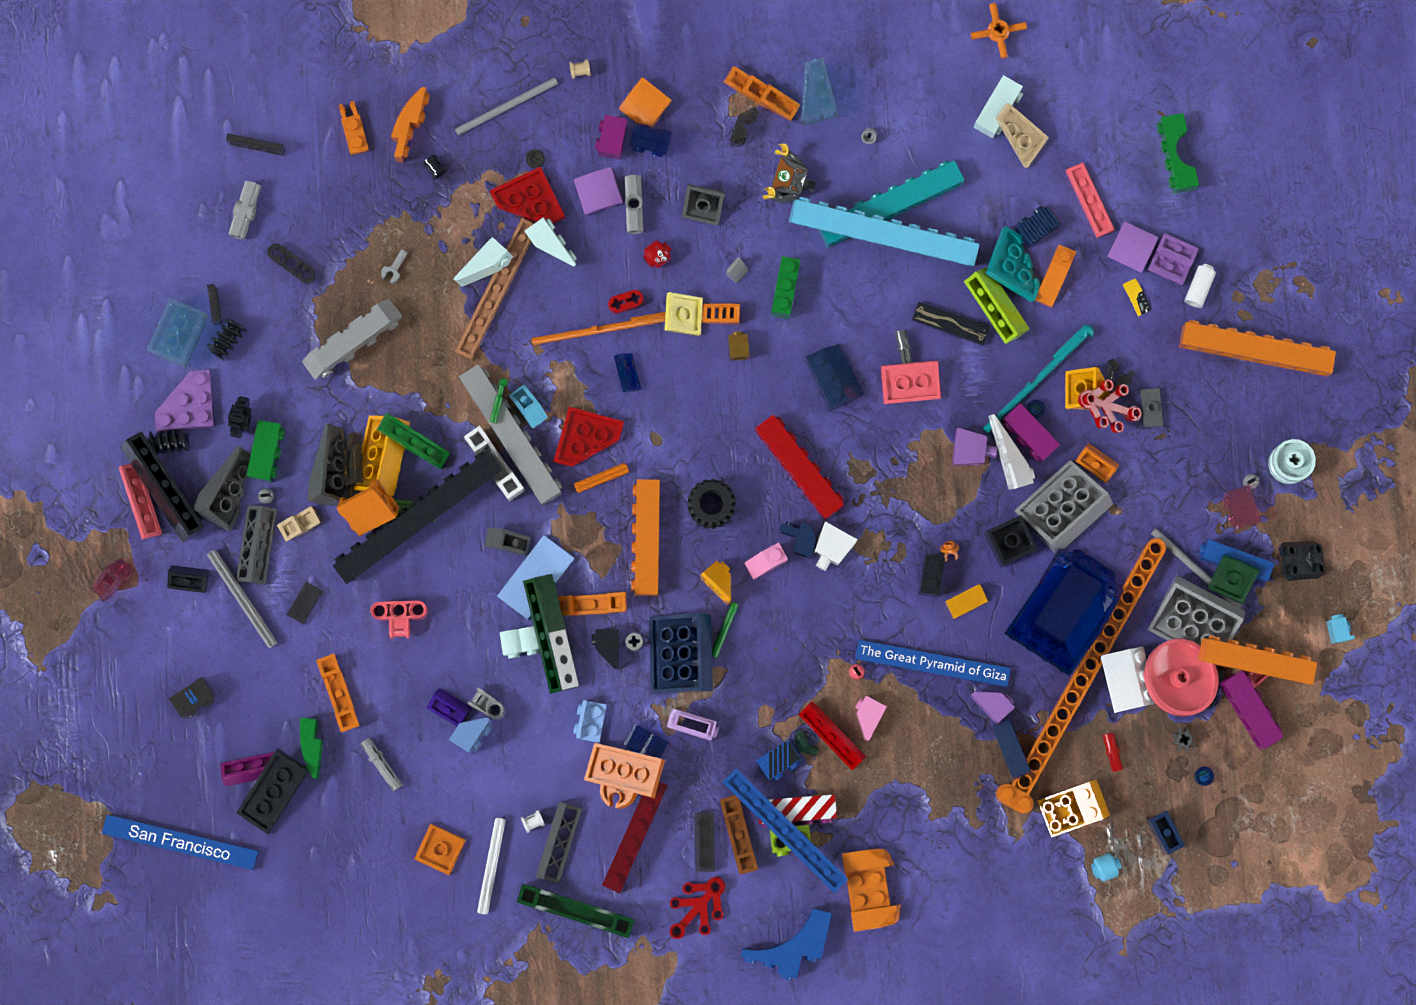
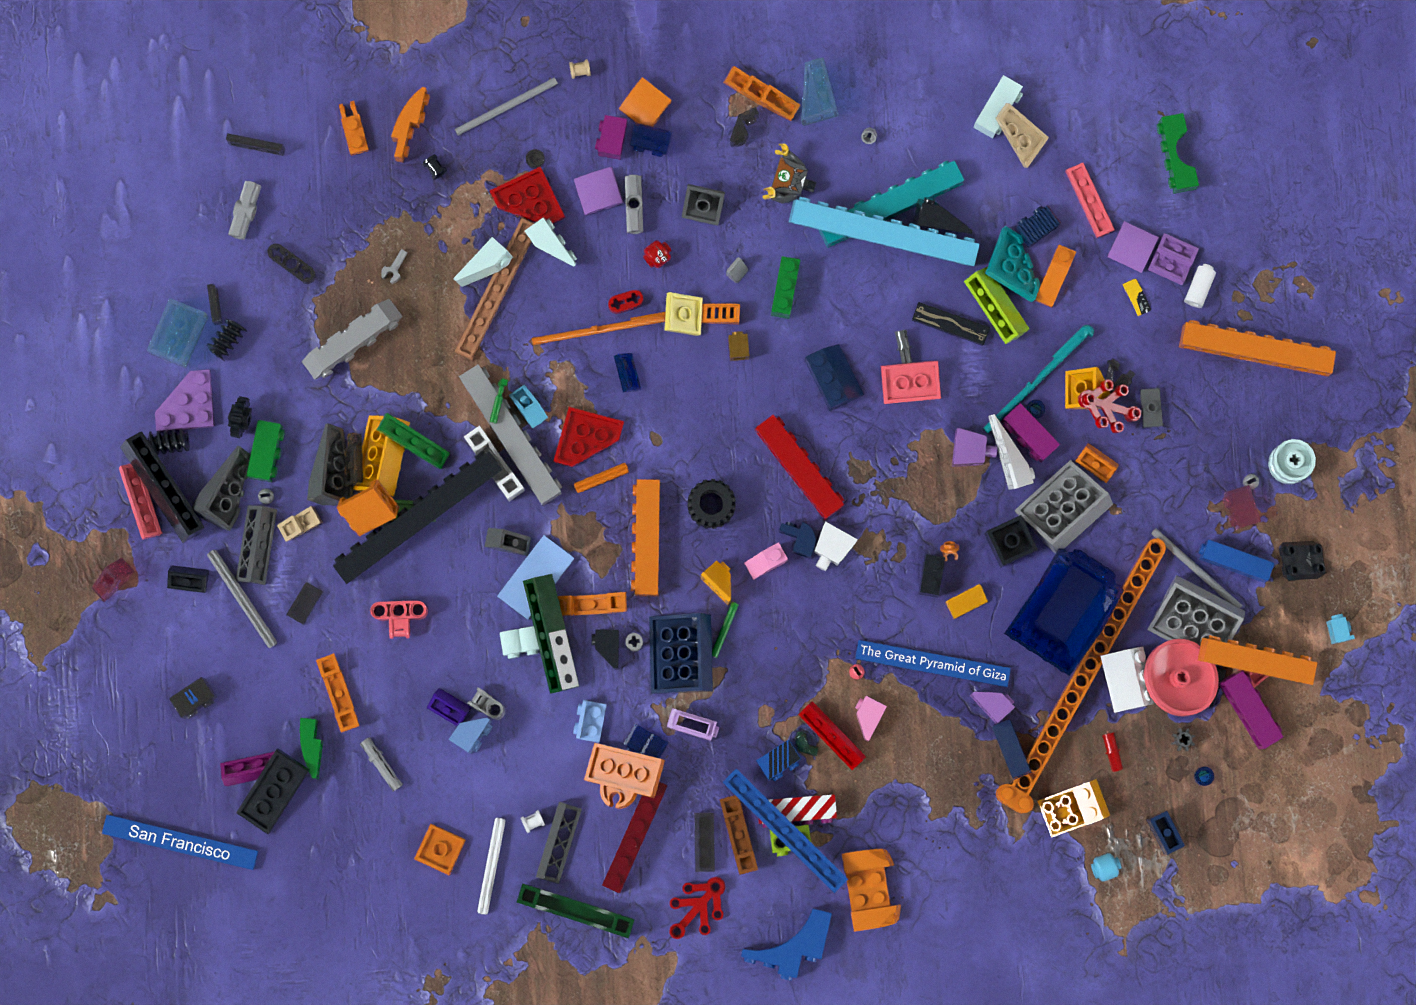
orange bar [970,3,1027,59] -> none
dark green tile [1207,553,1260,604] -> none
none -> black slope [913,197,972,234]

